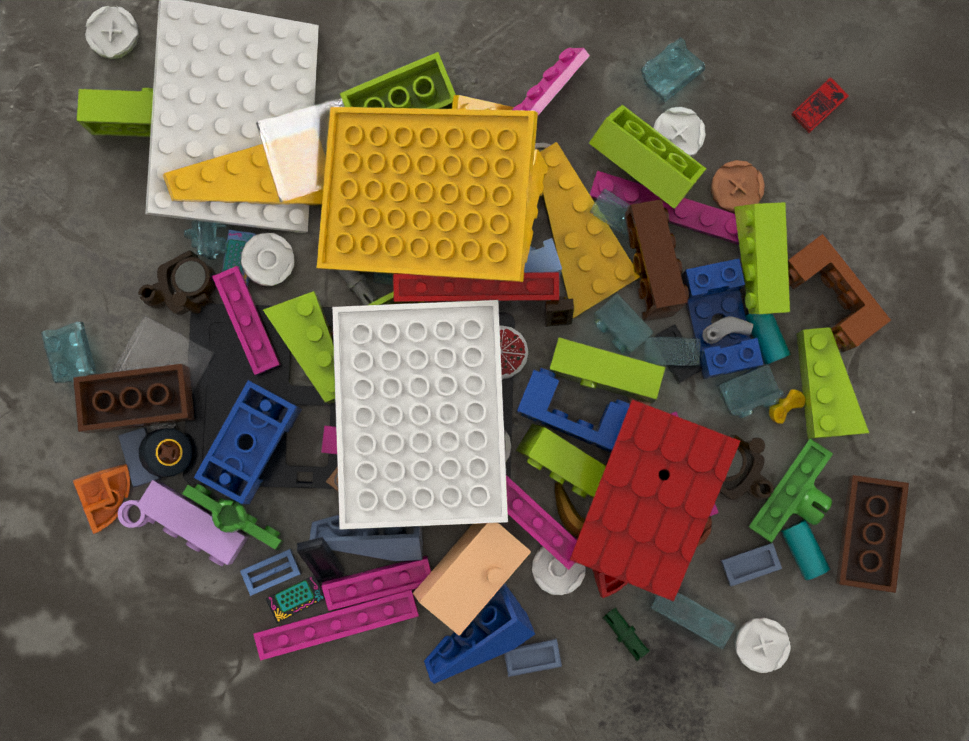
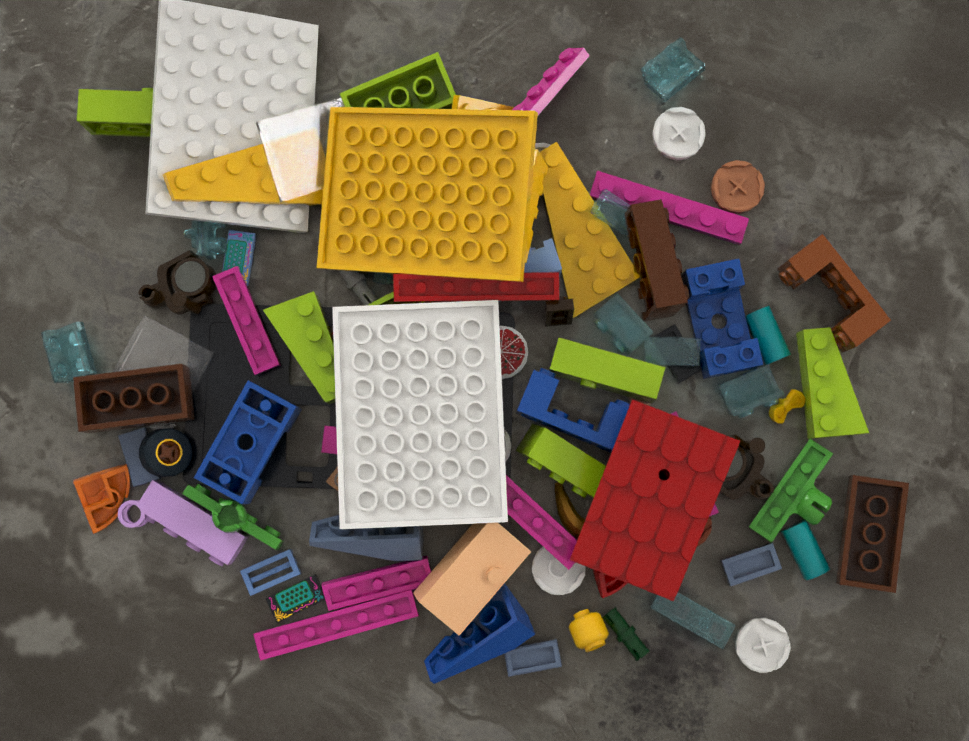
white tile [85,6,139,59] -> none
white tile [241,233,294,286] -> none
black tile [297,537,345,583] -> none
lime brick [589,105,706,209] -> none
light grey arm [702,316,753,344] -> none
lime wedge [734,202,790,314] -> none
red tile [791,77,849,133] -> none
none -> yellow head [568,609,609,652]

